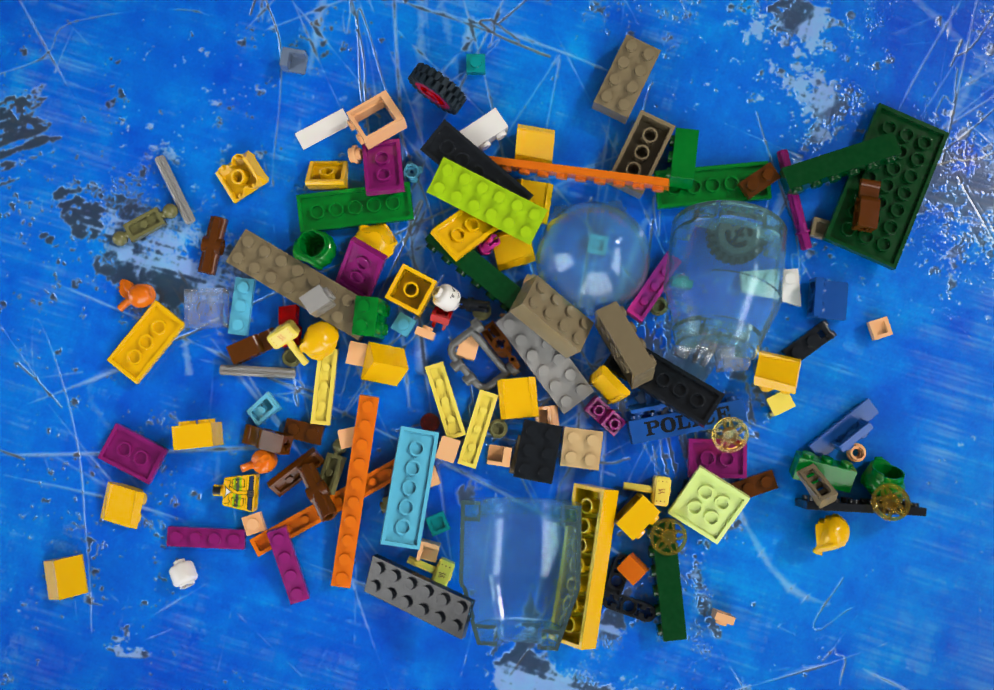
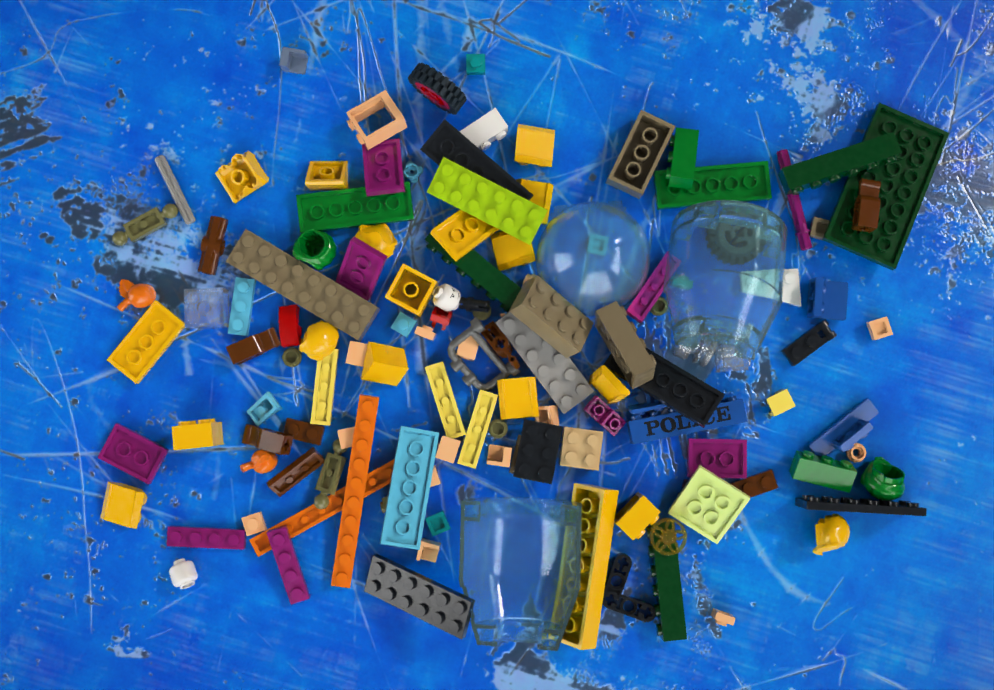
yellow slope [43,554,88,600] -> none
torso [212,473,260,512] -> none
light grey axle [219,365,296,379] -> none
light yellow piece [267,320,309,366] -> none
white sticker [295,108,349,150] -> none
light grey brick [299,285,336,318] -> none
reddish brown piece [299,463,338,522] -> none
light nougat plate [348,145,363,164] -> none
green bracket [352,296,390,340] -> none
light yellow piece [407,556,455,587] -> none
clear red plate [420,413,440,432] -> none
dark pink pin [477,234,500,255] -> none
orange plate [488,156,670,193] -> none
dark tan brick [592,34,661,124] -> none
orange panel [617,553,650,585] -> none
light yellow piece [623,475,671,507] -> none
clear yellow wheel [711,417,749,453] -> none
reddish brown plate [737,162,781,200] -> none
yellow slope [754,350,801,394] -> none
dark tan slope [797,463,838,509] -> none
clear yellow wheel [871,483,910,521] -> none

